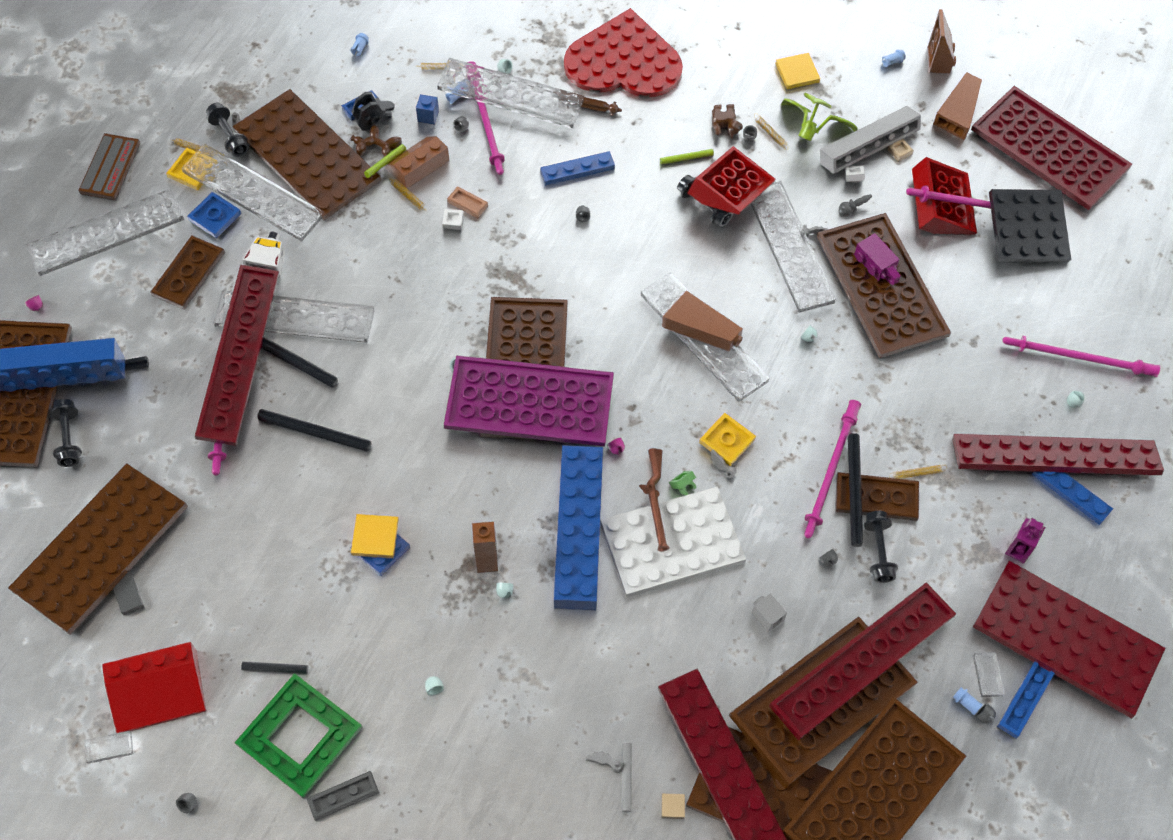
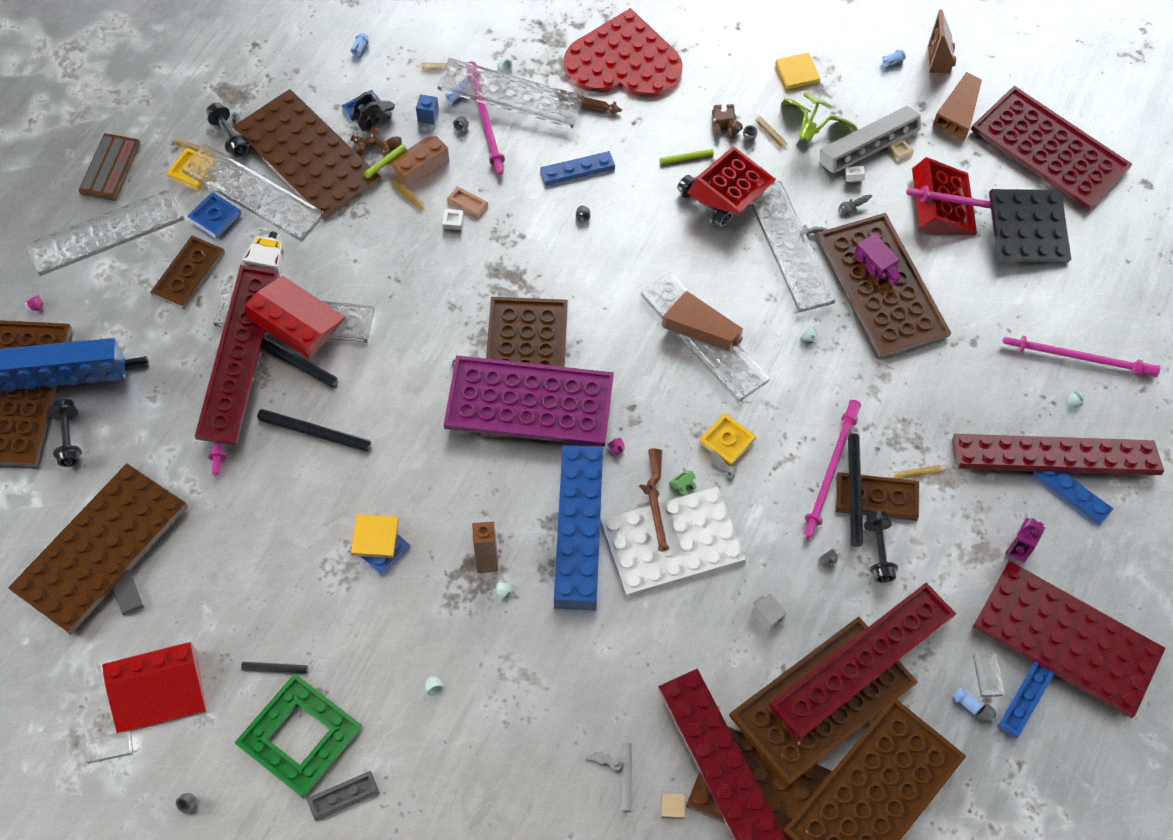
none -> red slope [245,275,345,359]

